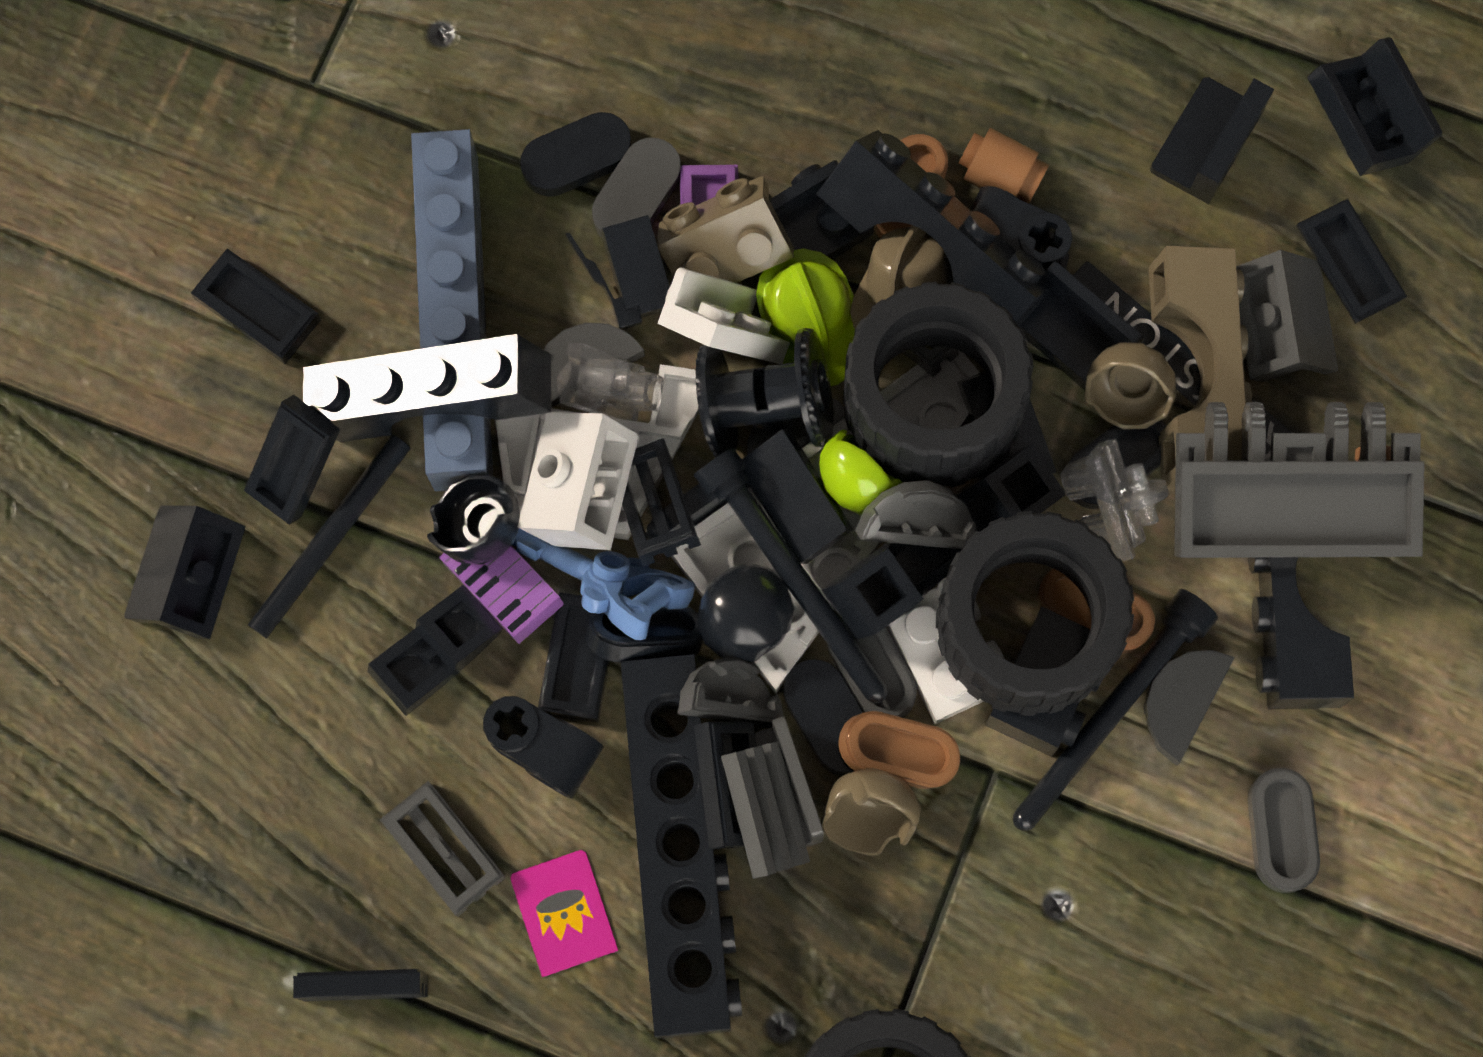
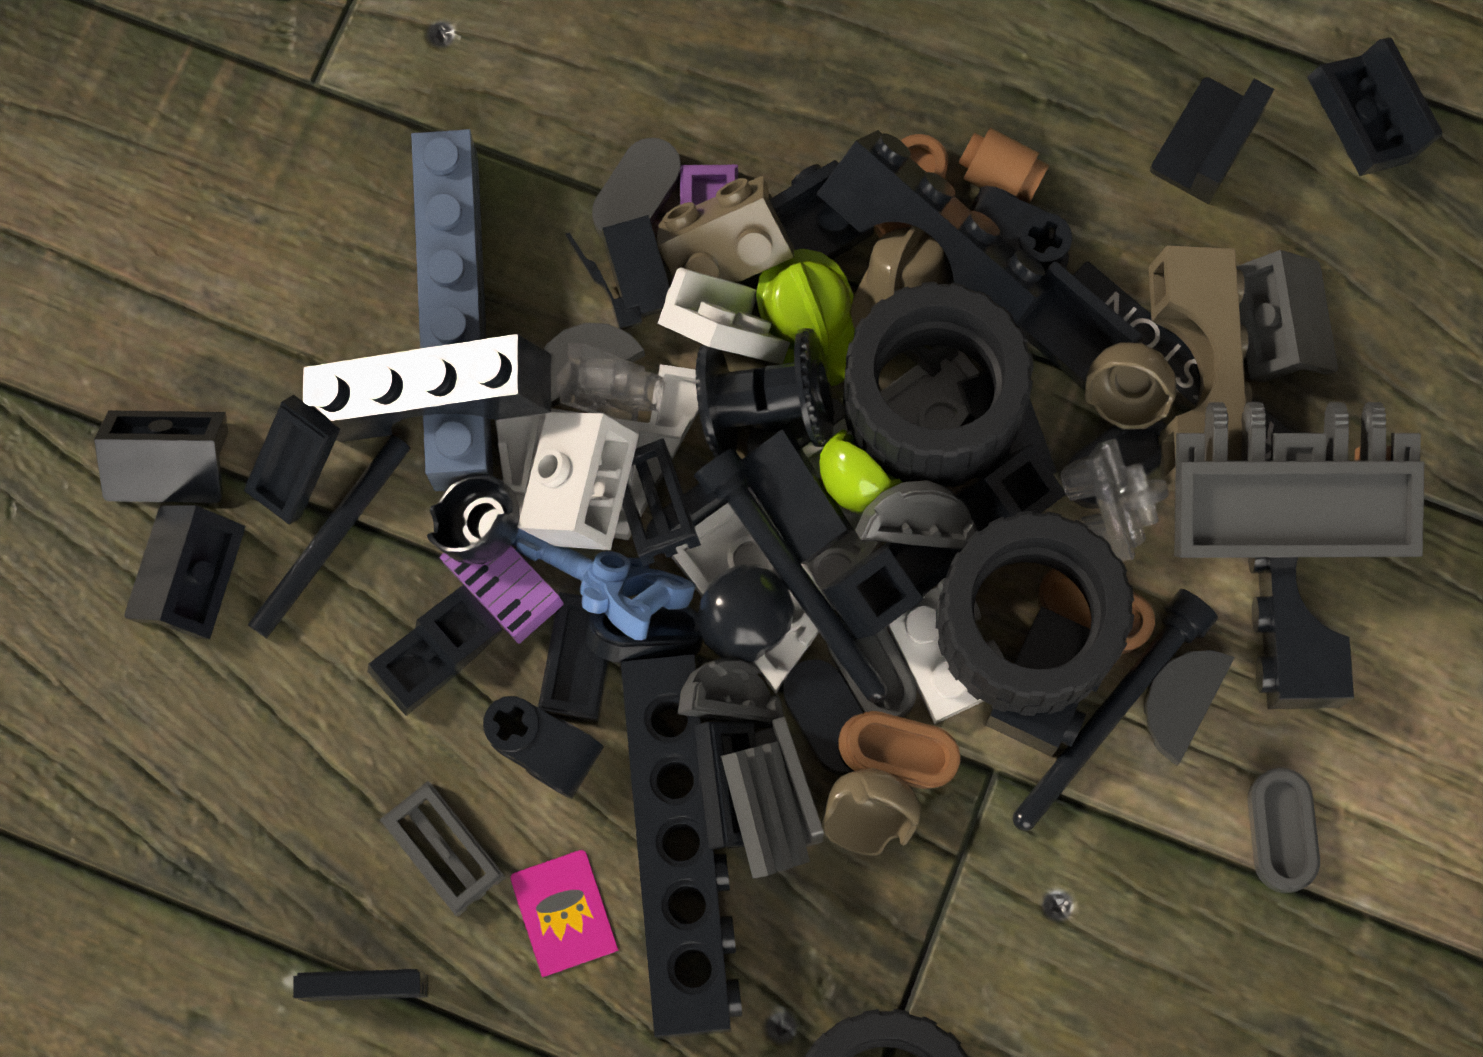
black tile [191,248,321,364] -> none
black tile [520,112,632,197] -> none
black tile [1296,198,1407,324] -> none
none -> panel [94,410,228,503]

